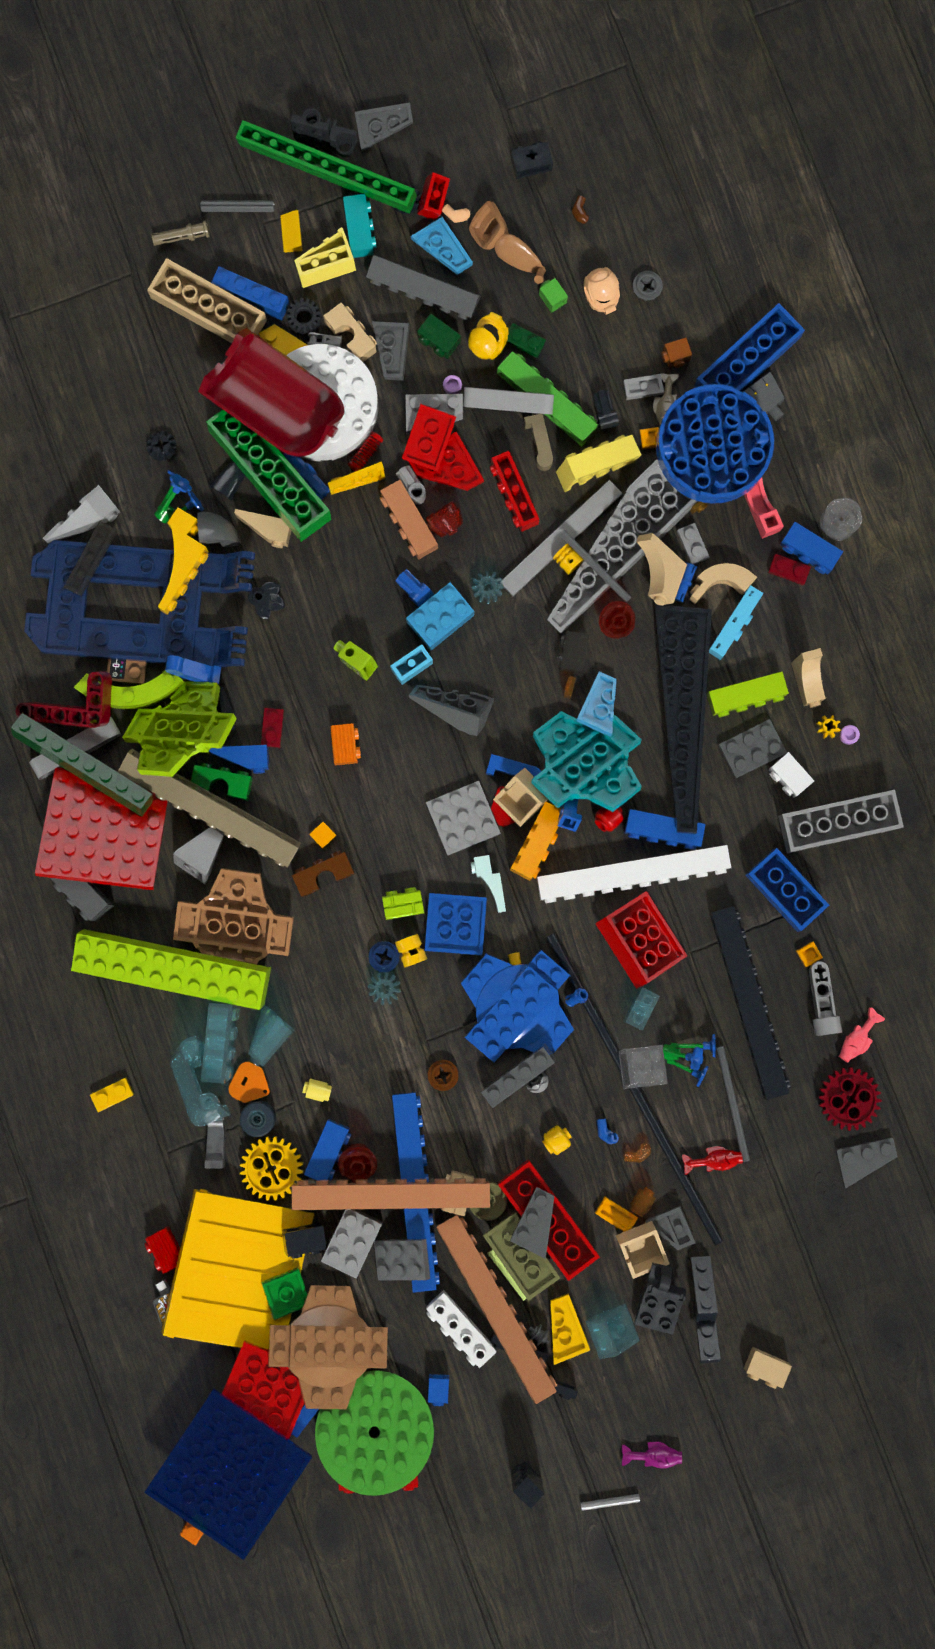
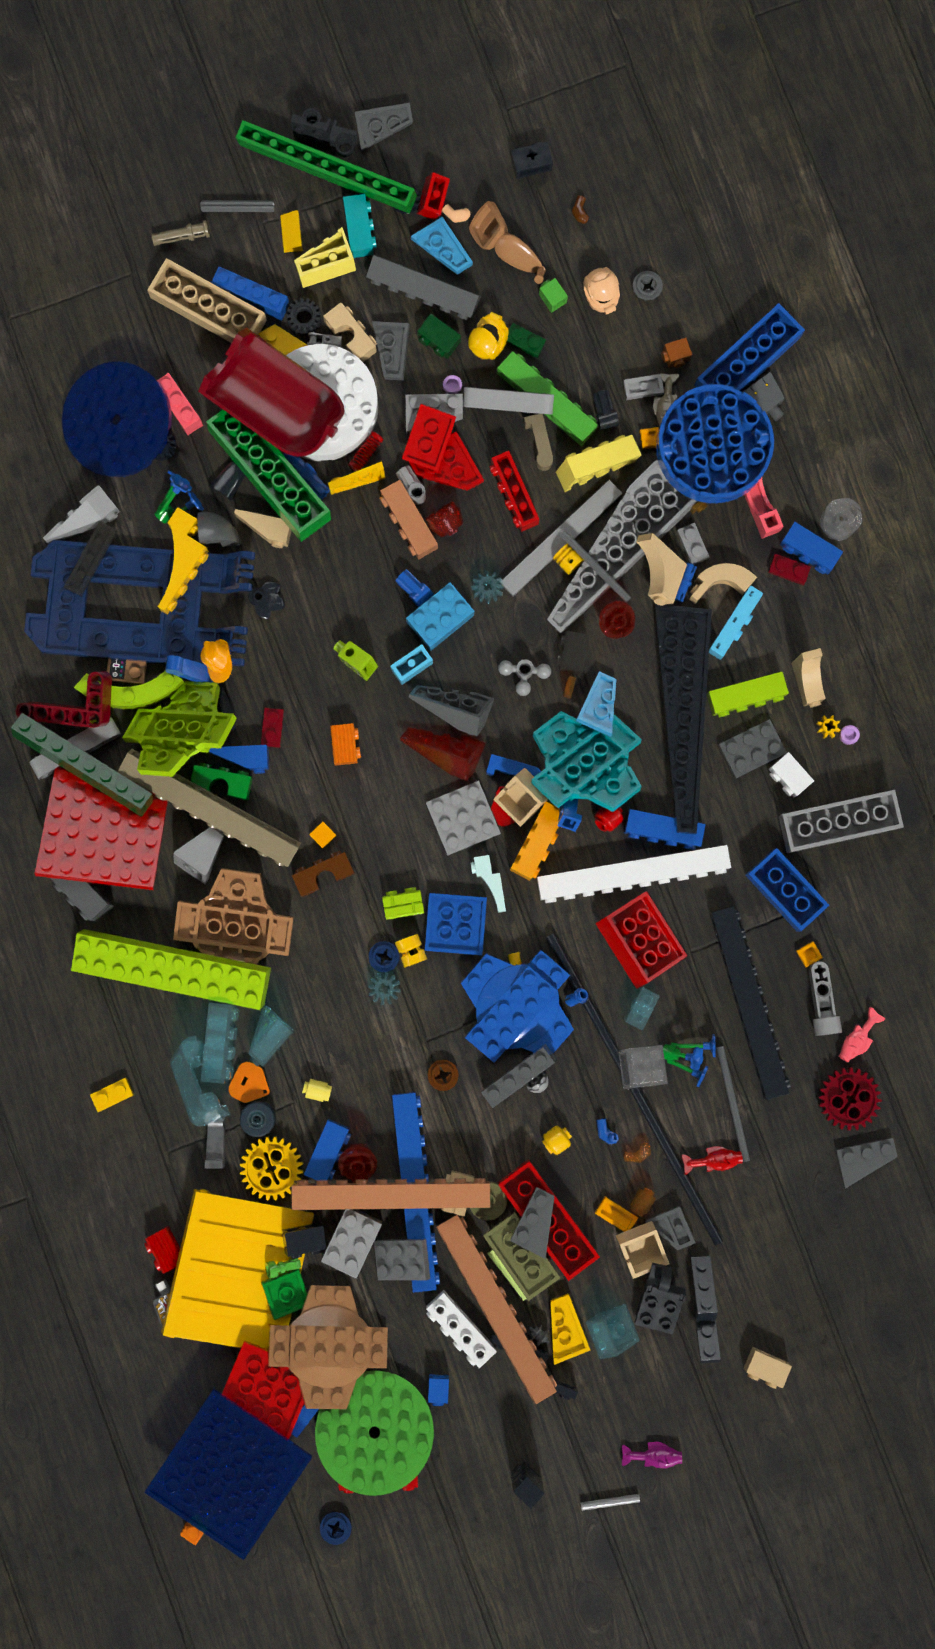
none -> clear blue plate [62,362,172,477]
none -> coral arch [153,373,203,435]
none -> light orange piece [200,639,232,683]
none -> bright green piece [265,1258,301,1279]
none -> dark blue gear [320,1511,352,1545]
none -> clear red wedge [400,728,485,781]
none -> light grey piece [498,660,551,696]

